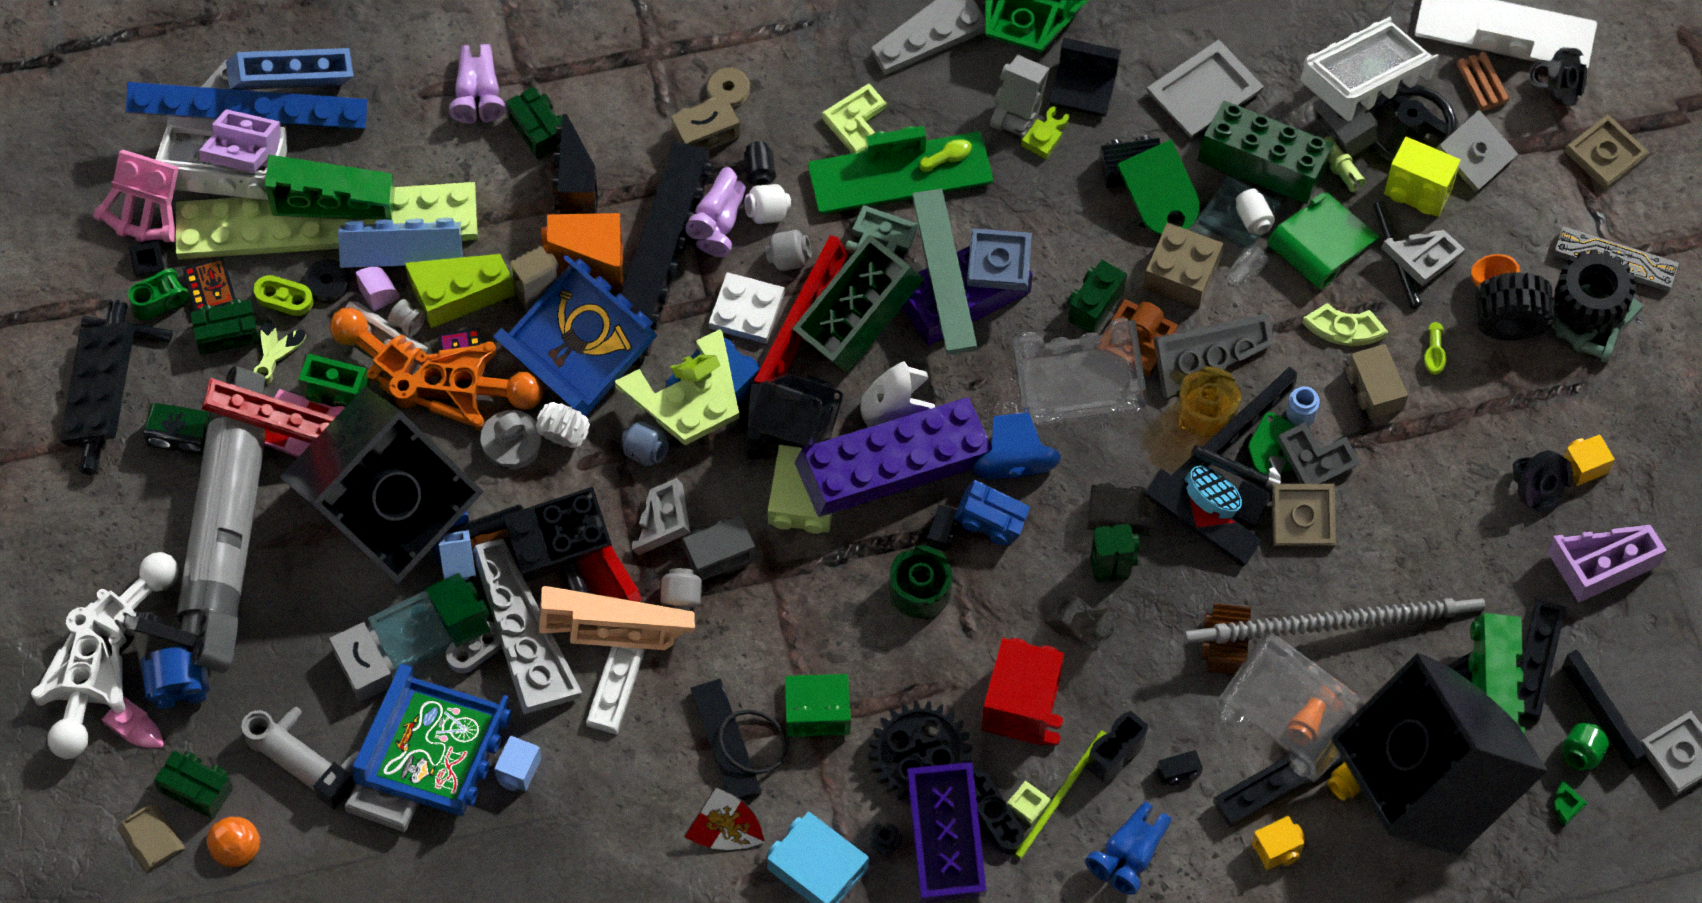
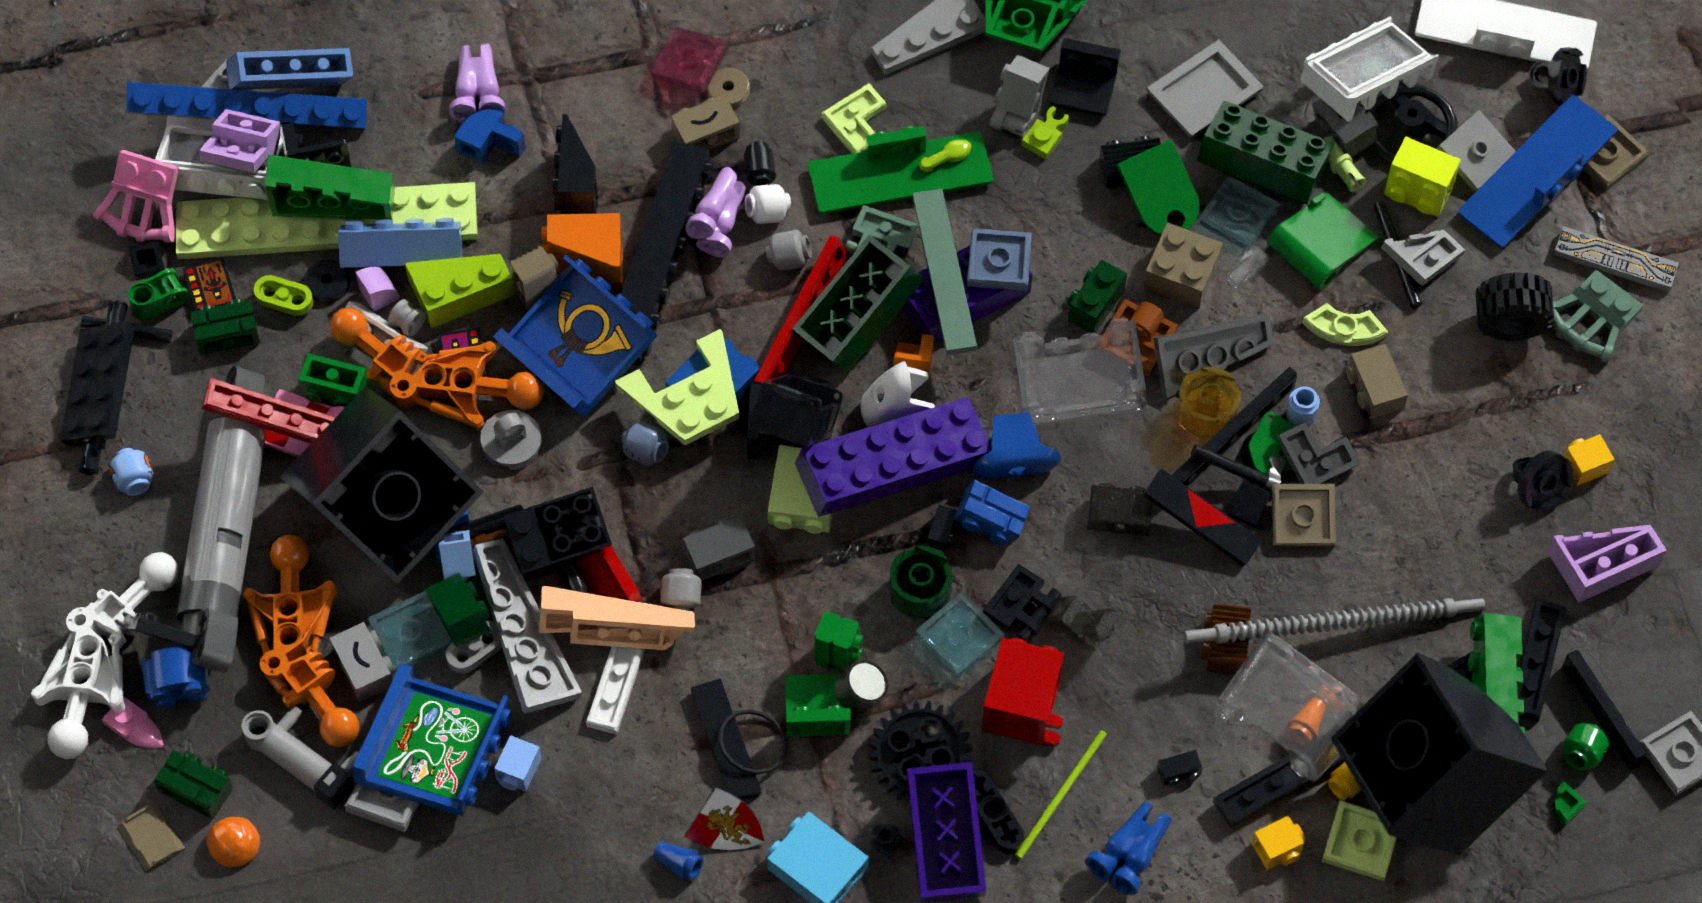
piece [143,403,213,455] -> none
yellowish green piece [253,321,306,385] -> none
dark green brick [505,87,562,159] -> none
white gear [536,402,590,448] -> none
light grey wing [632,478,690,556] -> none
lime plate [670,355,721,383] -> none
white plate [709,272,785,344] -> none
yellowish green tile [1007,781,1051,827] -> none
black brick [1087,711,1148,783] -> none
dark green brick [1090,524,1140,582] -> none
medium azure tile [1185,466,1242,519] -> none
white brick [1236,189,1275,235] -> none
lime piece [1424,322,1447,375] -> none
nougat tile [1457,51,1509,112] -> none
orange piece [1471,254,1521,288] -> none
black tyre [1554,249,1636,333] -> none
none -> light blue head [109,448,154,496]
none -> orange piece [243,534,360,748]
none -> black bracket [281,123,351,167]
none -> blue brick [454,110,526,163]
none -> clear pink plate [650,27,729,93]
none -> blue cone [653,841,704,880]
none -> green brick [814,611,864,674]
none -> piece [834,660,889,714]
none -> orange panel [893,334,934,376]
none -> clear light blue plate [915,592,1005,678]
none -> black plate [983,564,1062,642]
none -> yellowish green tile [1321,801,1397,881]
none -> blue bracket [1458,95,1618,249]

